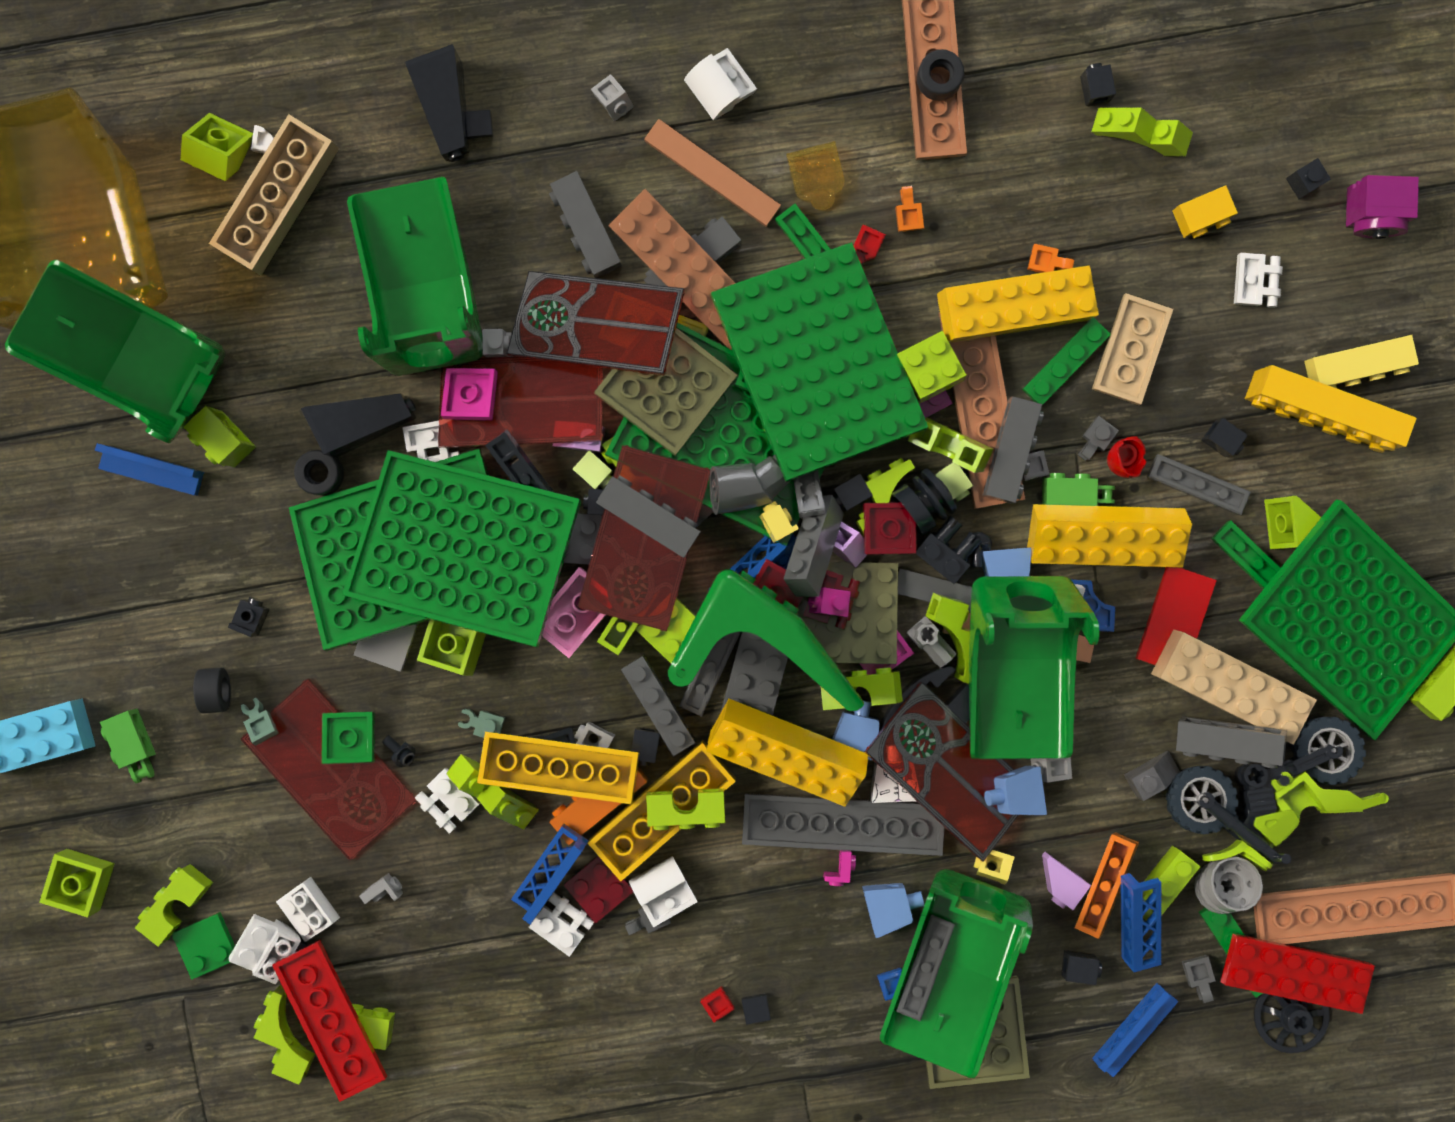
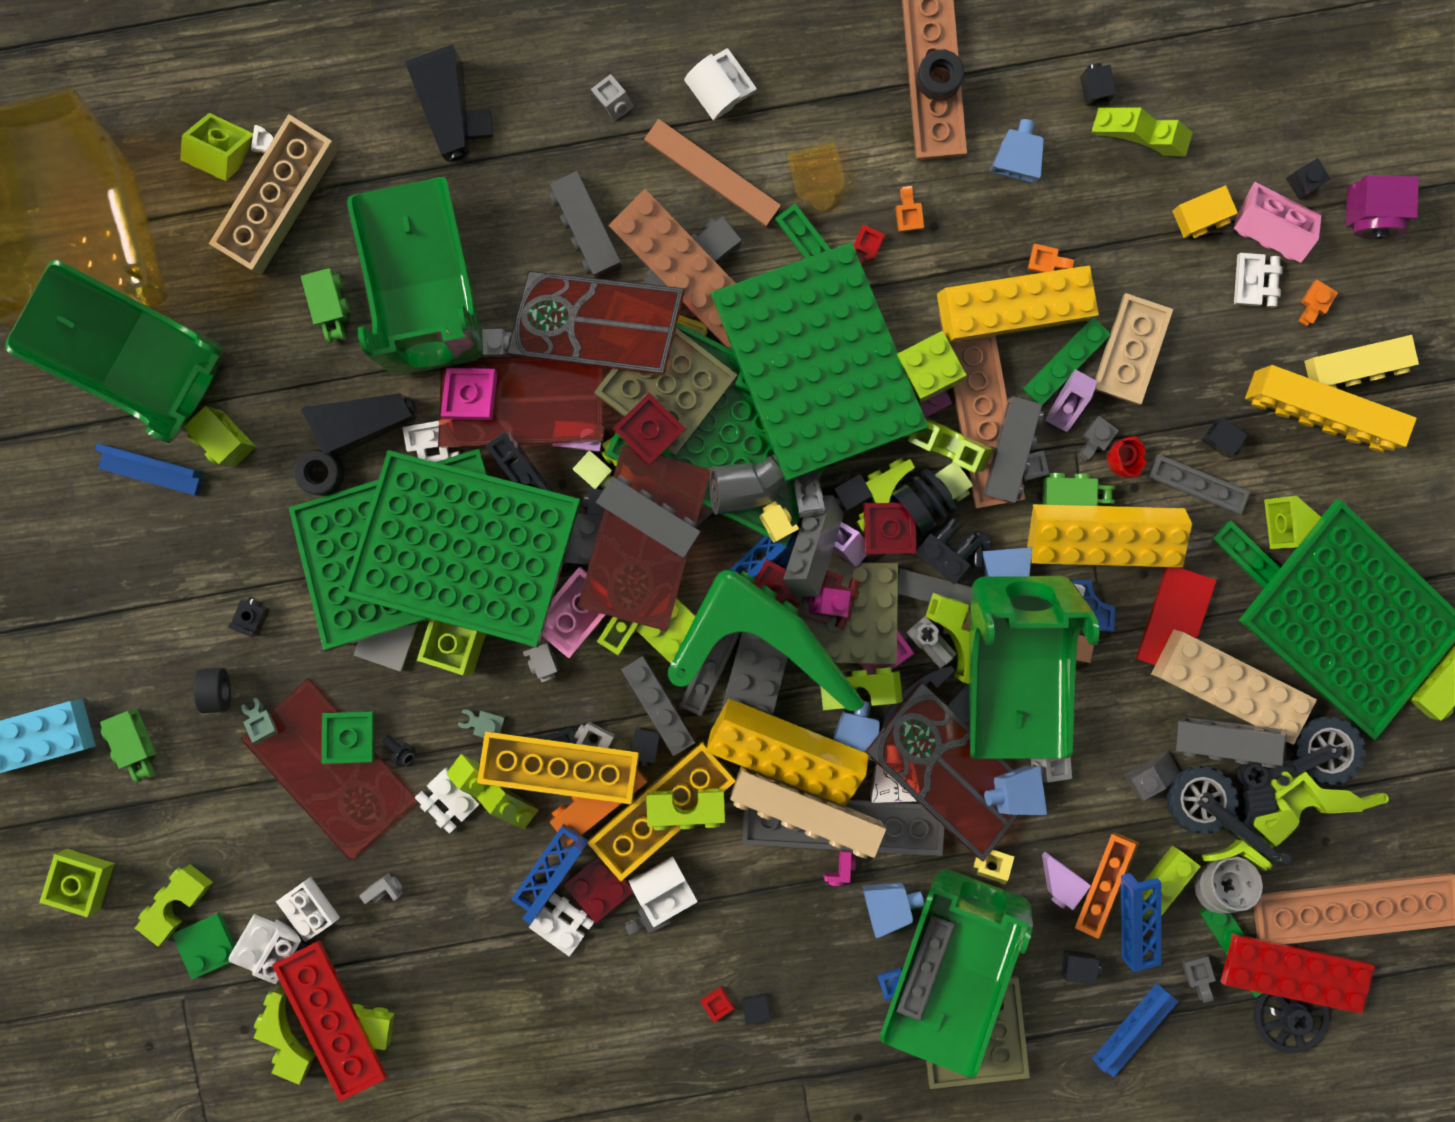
none -> bright green brick [301,268,350,344]
none -> light grey brick [523,642,560,682]
none -> dark red plate [613,393,686,466]
none -> tan brick [730,766,886,859]
none -> medium blue torso [989,119,1044,184]
none -> lavender slope [1045,370,1097,432]
none -> bright pink slope [1234,182,1321,263]
none -> orange plate [1298,280,1338,326]

